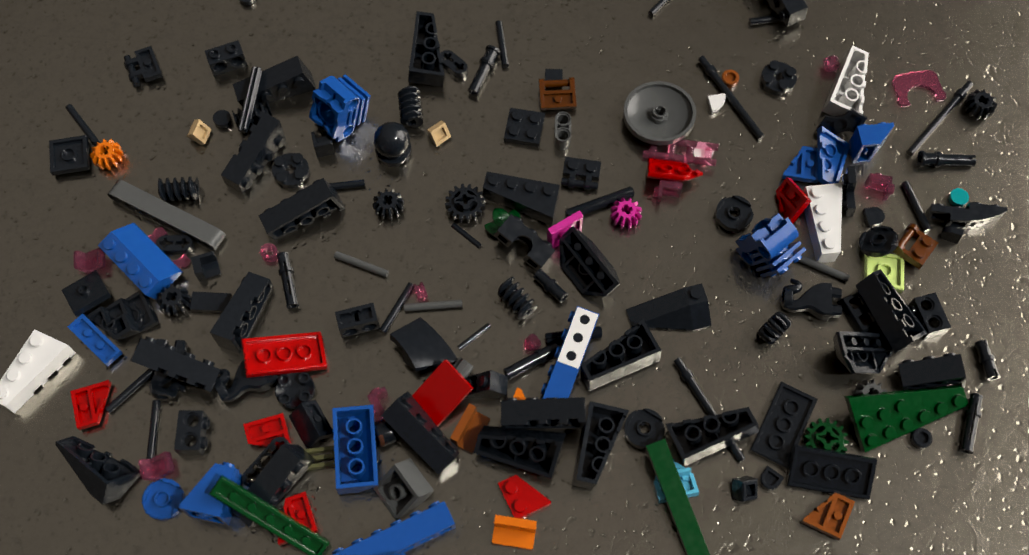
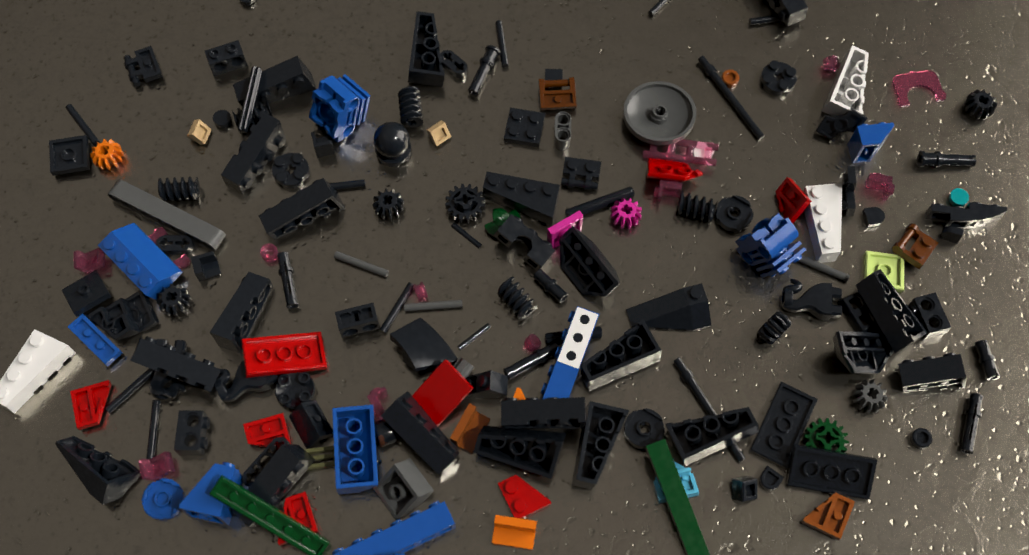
black tile [190,291,232,313] -> none
white tile [707,93,726,114] -> none
blue wing [782,146,818,184] -> none
blue wing [817,126,850,185] -> none
dark green wing [844,385,968,453] -> none
black tile [859,226,899,257] -> none
black bar [902,181,932,232] -> none
black bar [907,81,973,156] -> none
none -> black piece [677,191,718,222]

